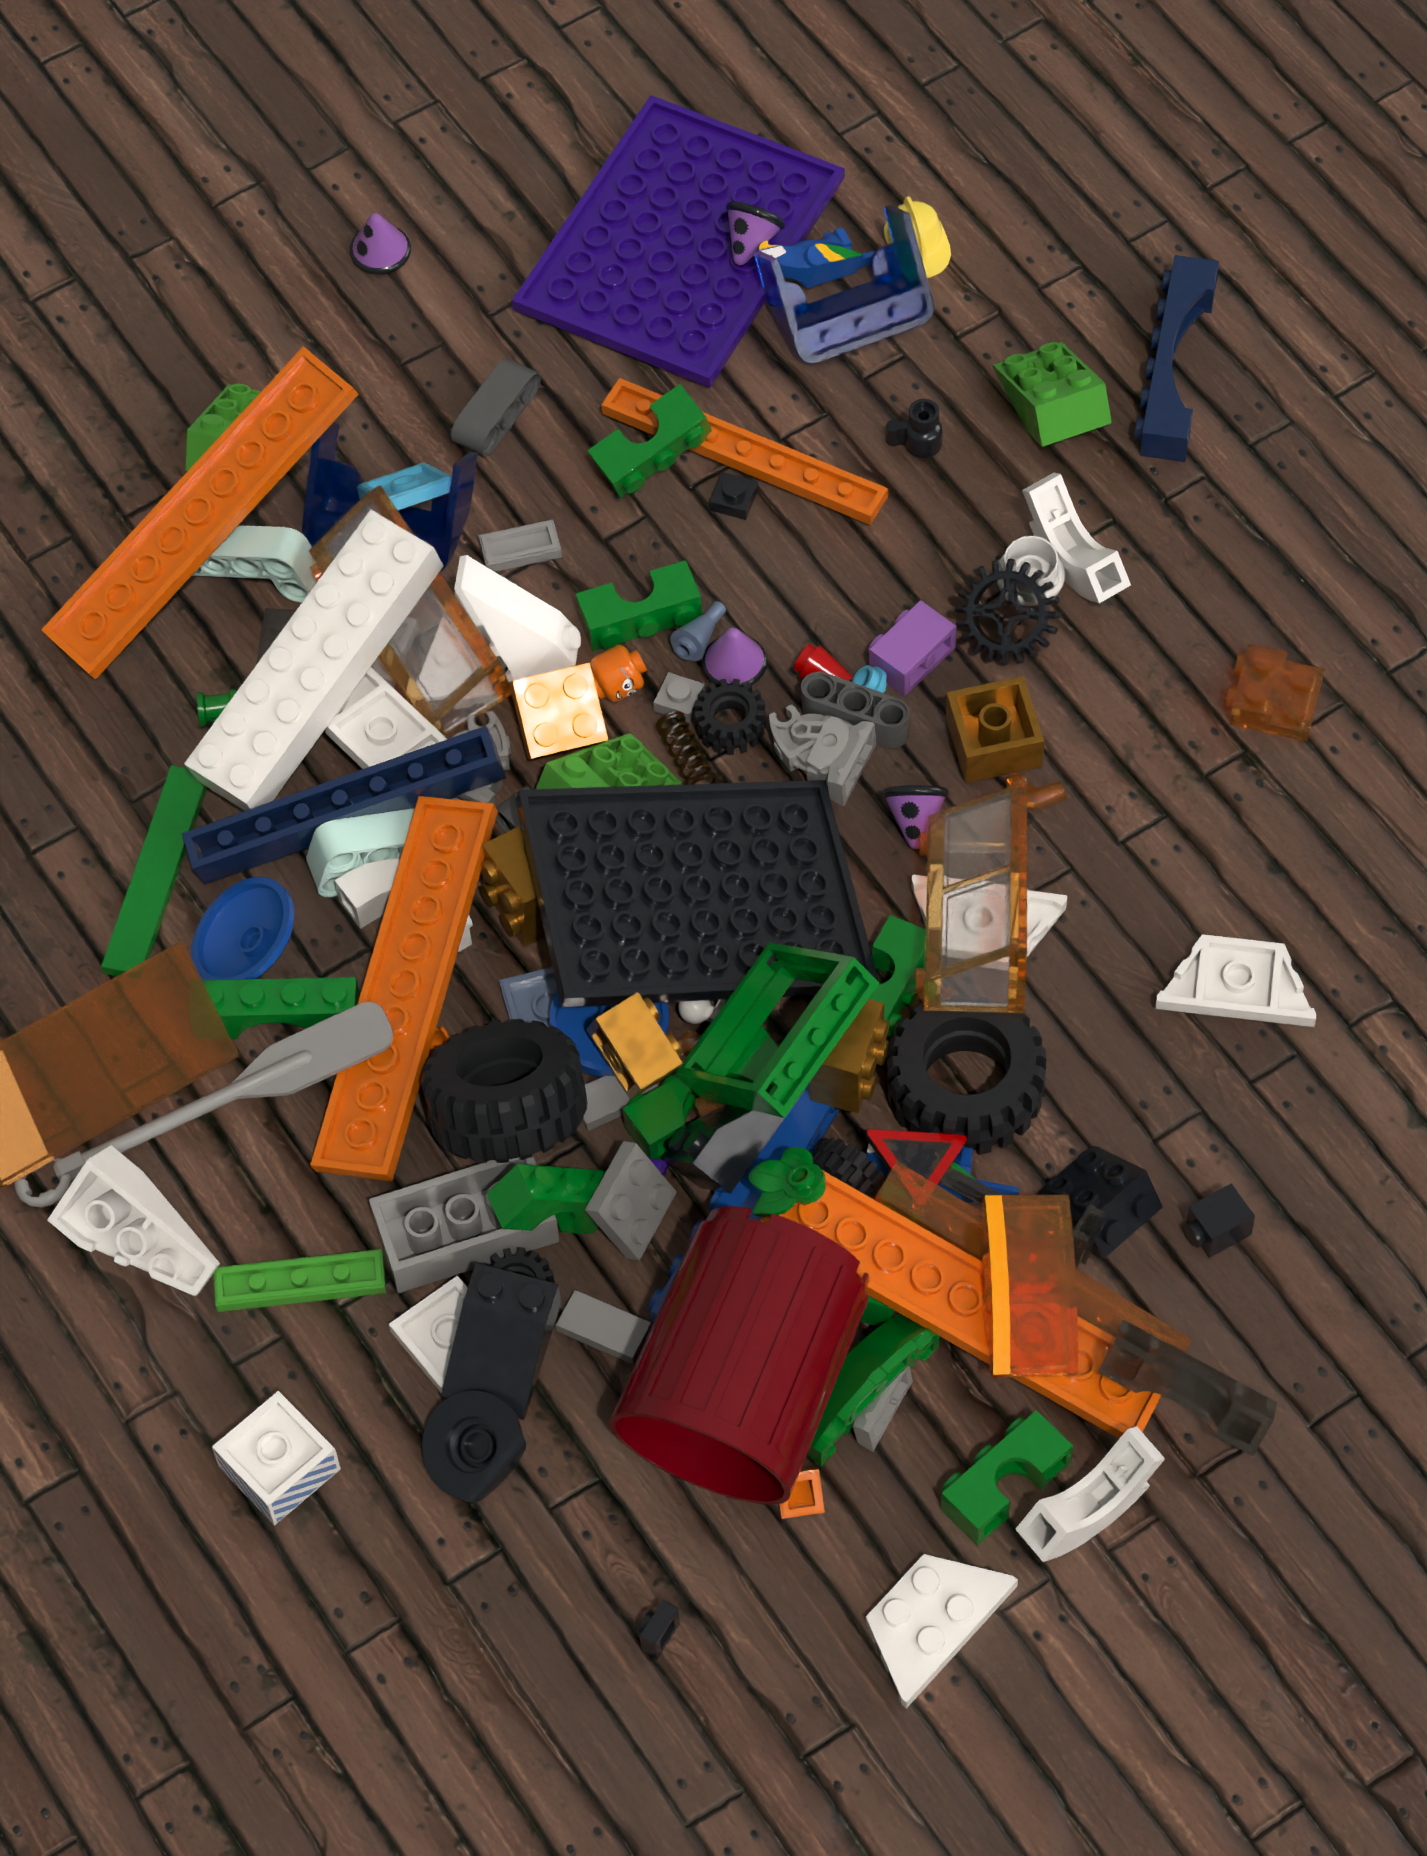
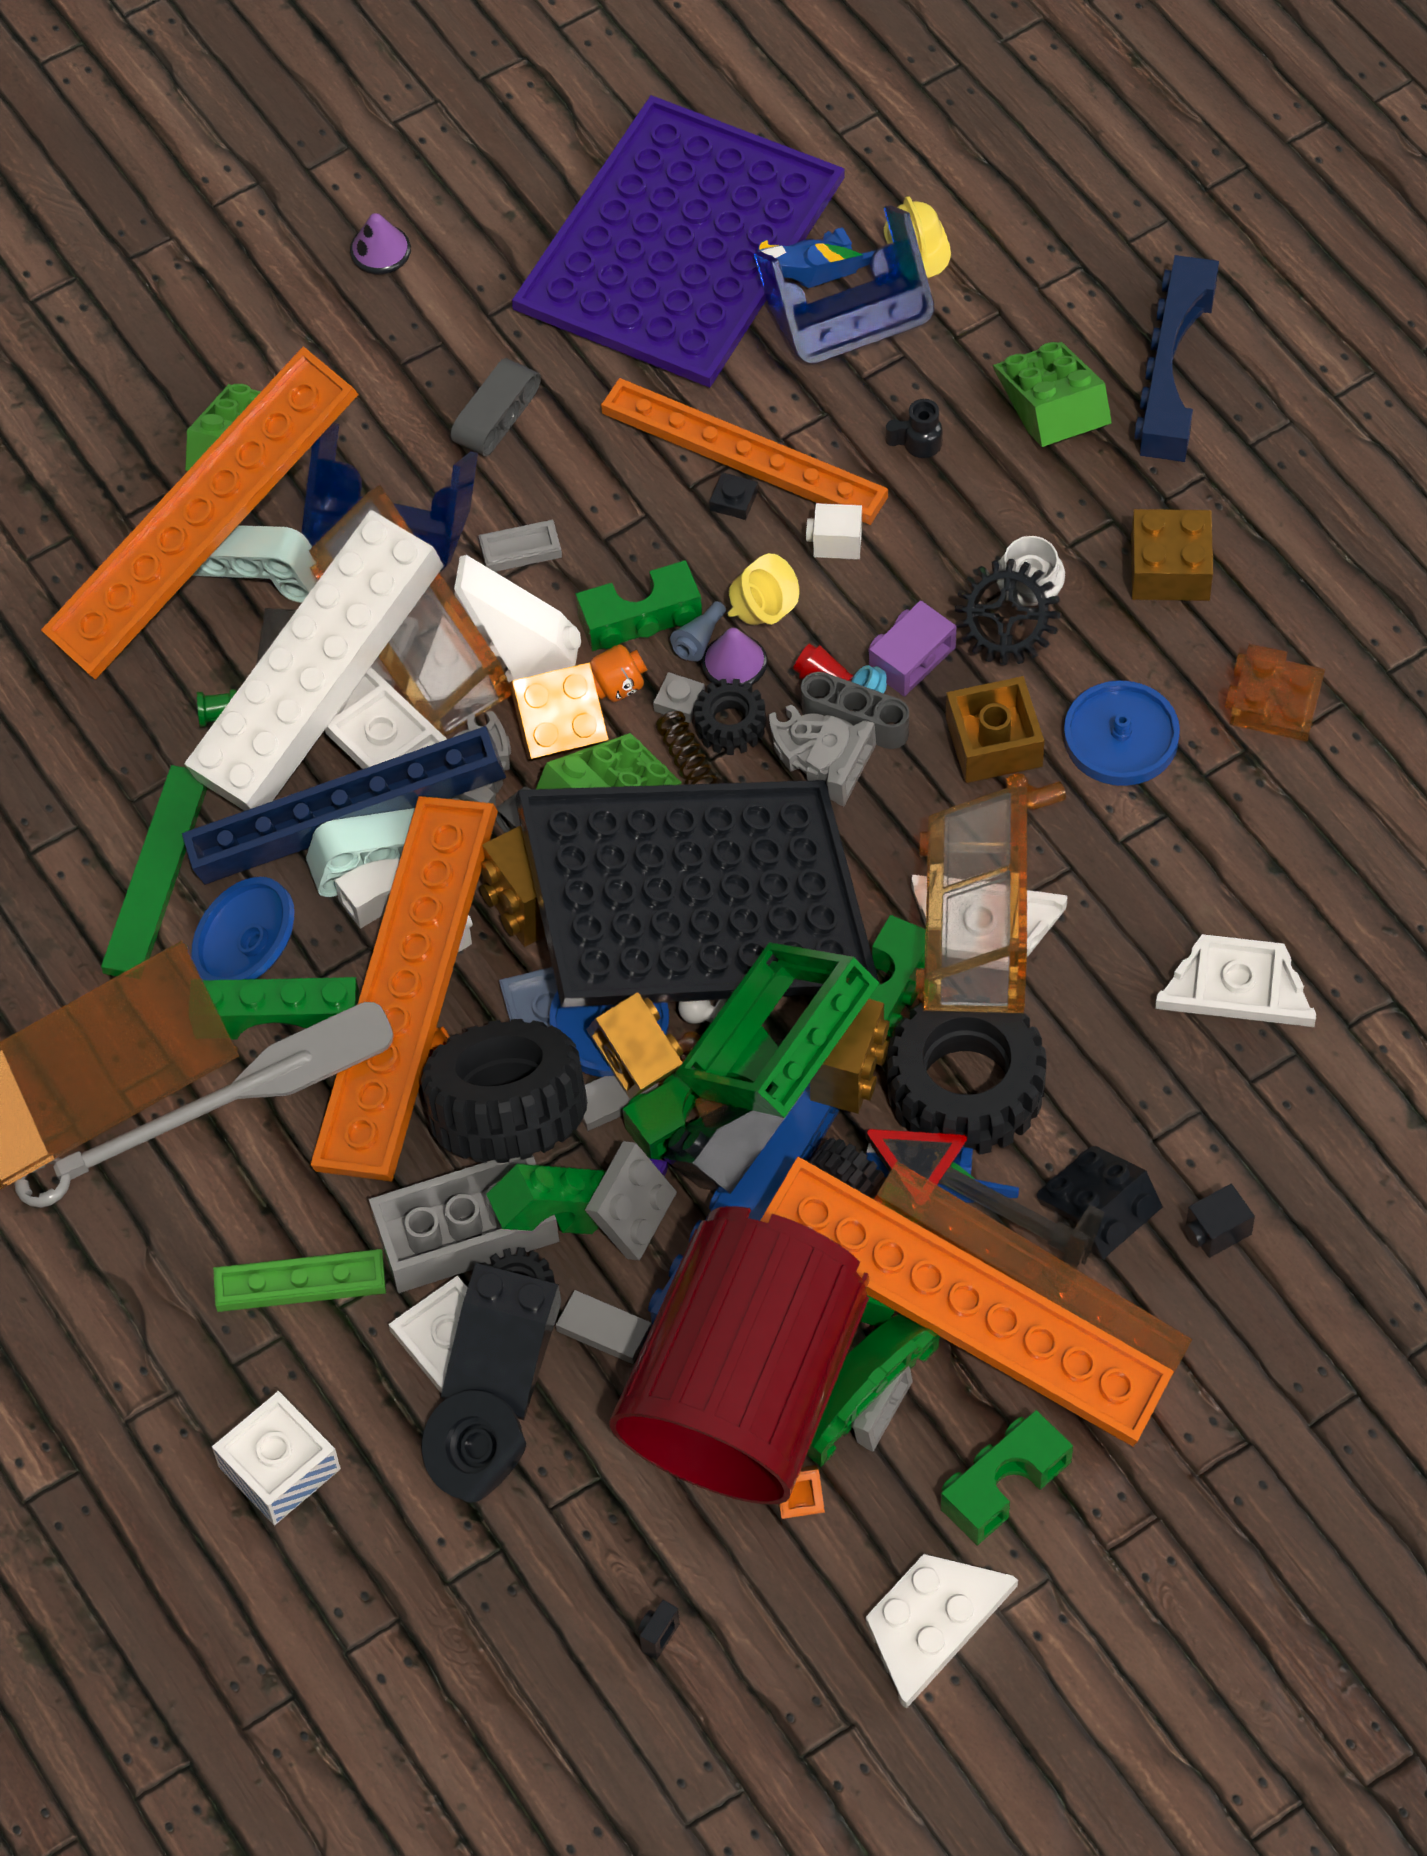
white wedge [47,1145,220,1296] -> none
medium azure tile [357,462,457,514] -> none
green arch [587,384,712,498] -> none
medium lavender hat [726,201,786,266] -> none
green plate [748,1147,826,1217] -> none
hat [881,785,949,849] -> none
clear orange slope [981,1195,1078,1378] -> none
white arch [1016,1426,1165,1562] -> none
white arch [1022,473,1131,603] -> none
clear smoke arch [1098,1319,1277,1456] -> none
none -> light yellow piece [727,553,800,625]
none -> white brick [806,503,862,559]
none -> blue piece [1064,681,1180,786]
none -> pearl gold brick [1131,509,1213,601]

